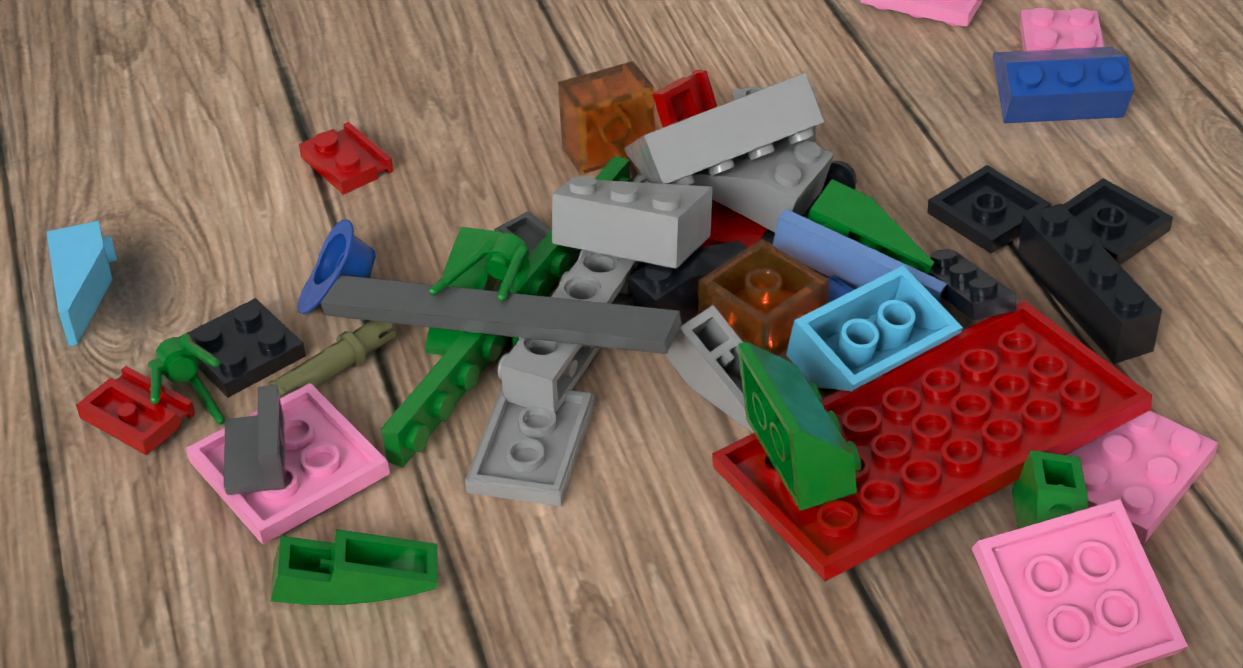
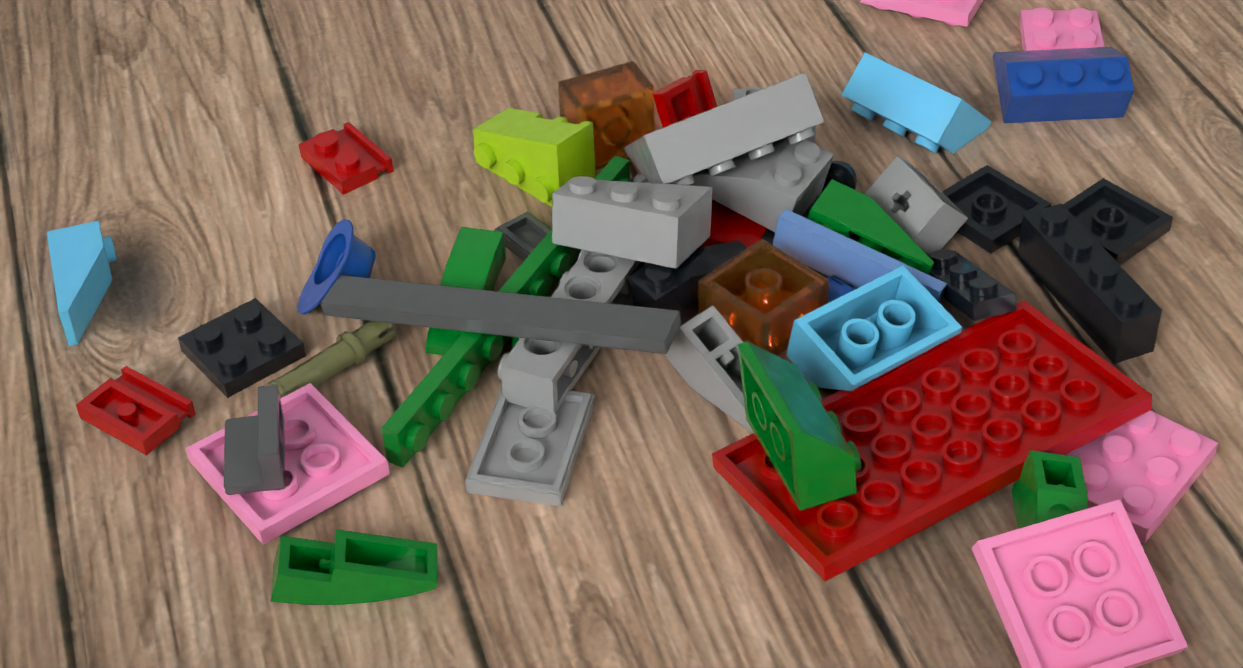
green plant [148,334,225,425] -> none
green plant [429,233,529,301] -> none
none -> lime wedge [472,108,596,207]
none -> medium azure slope [842,52,992,154]
none -> light grey brick [865,156,968,255]

